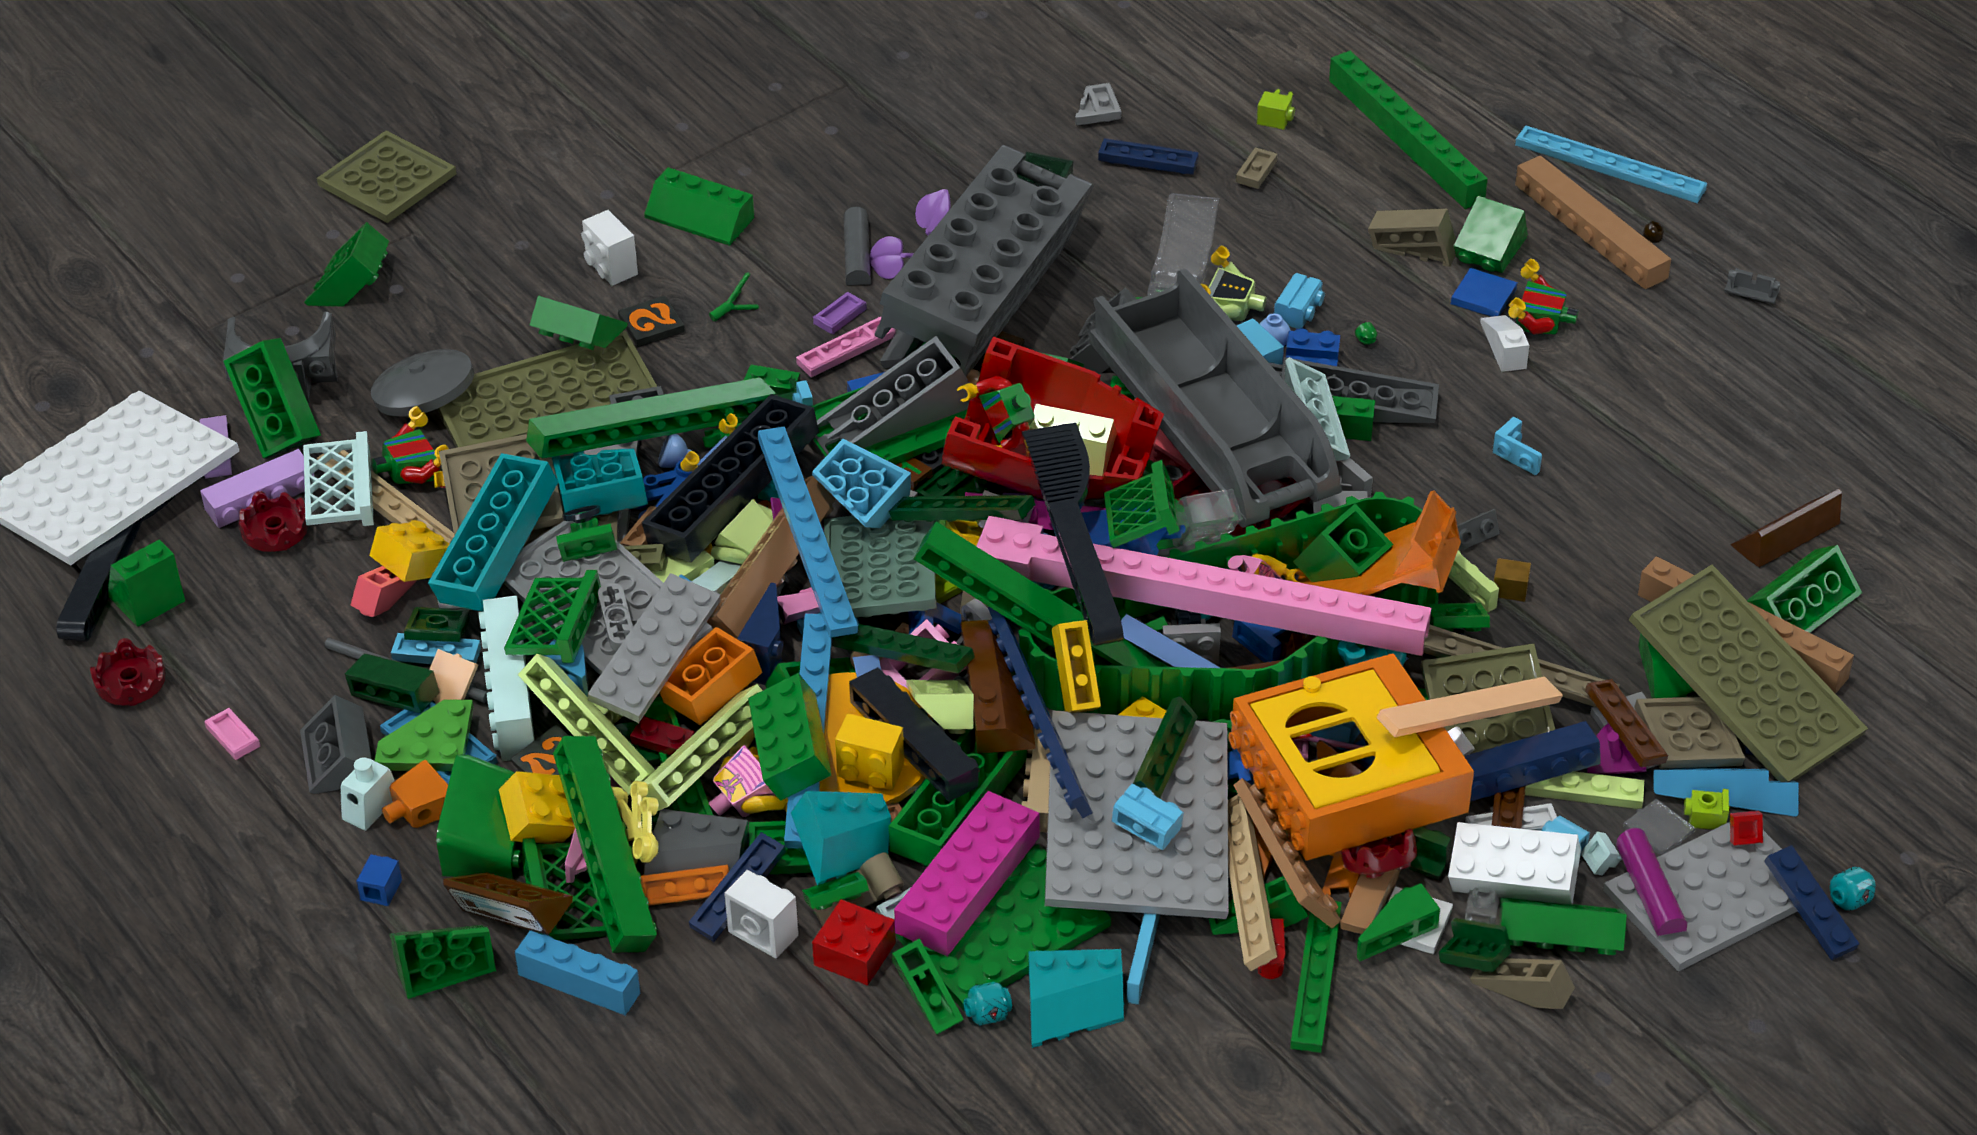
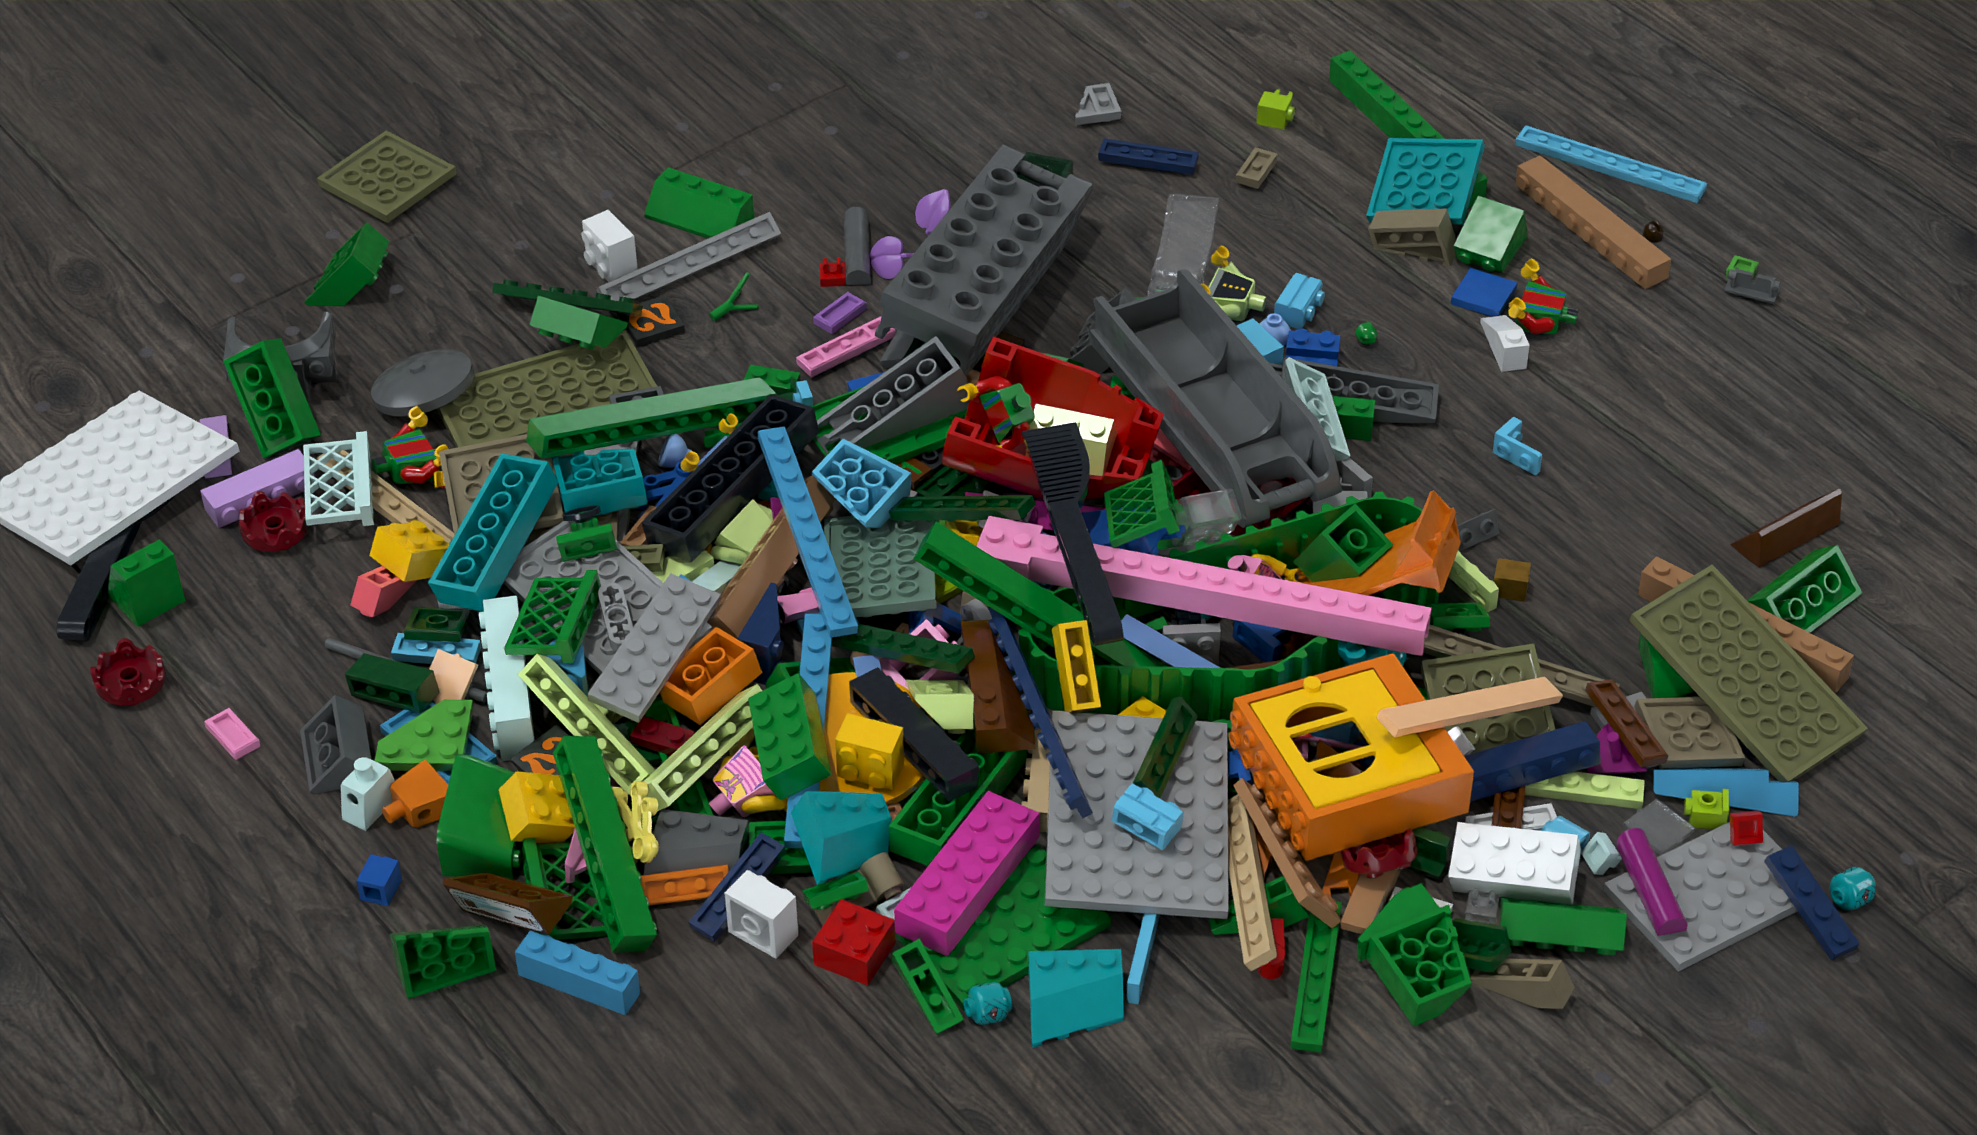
none -> dark green plate [492,280,643,316]
none -> light grey plate [596,212,781,312]
none -> red tile [820,257,846,287]
none -> teal plate [1366,138,1485,225]
none -> green wedge [1366,904,1471,1027]
none -> bright green tile [1725,255,1759,278]

